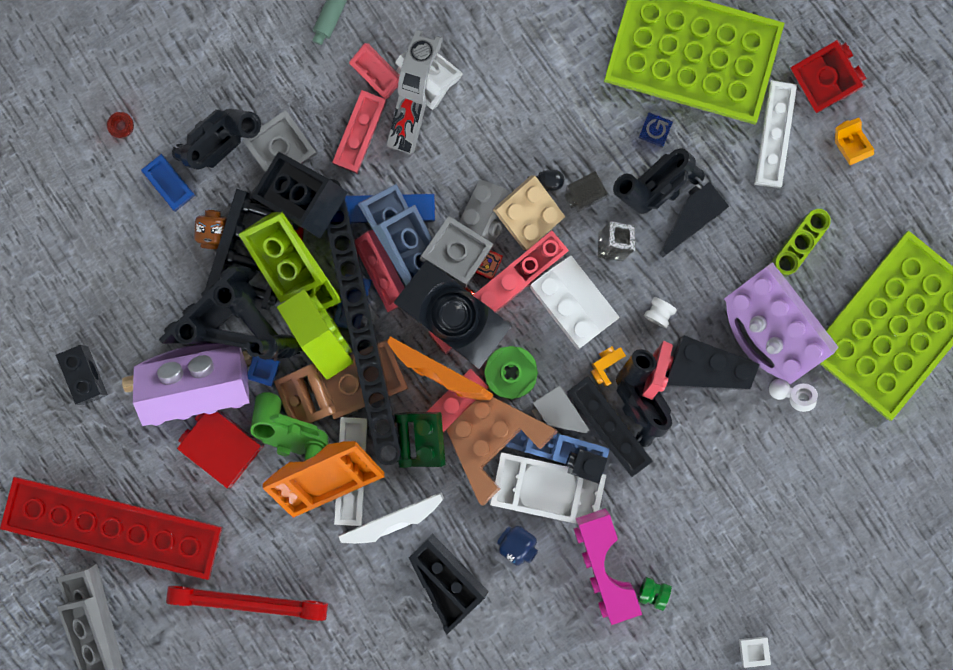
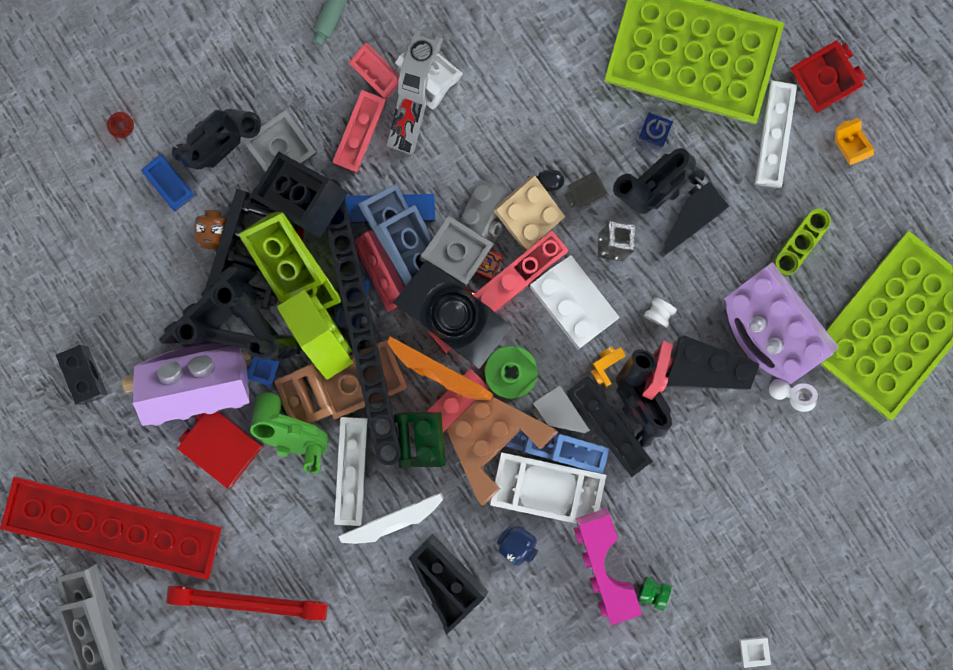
orange slope [263,441,385,518] -> none
black bracket [566,448,608,484] -> none

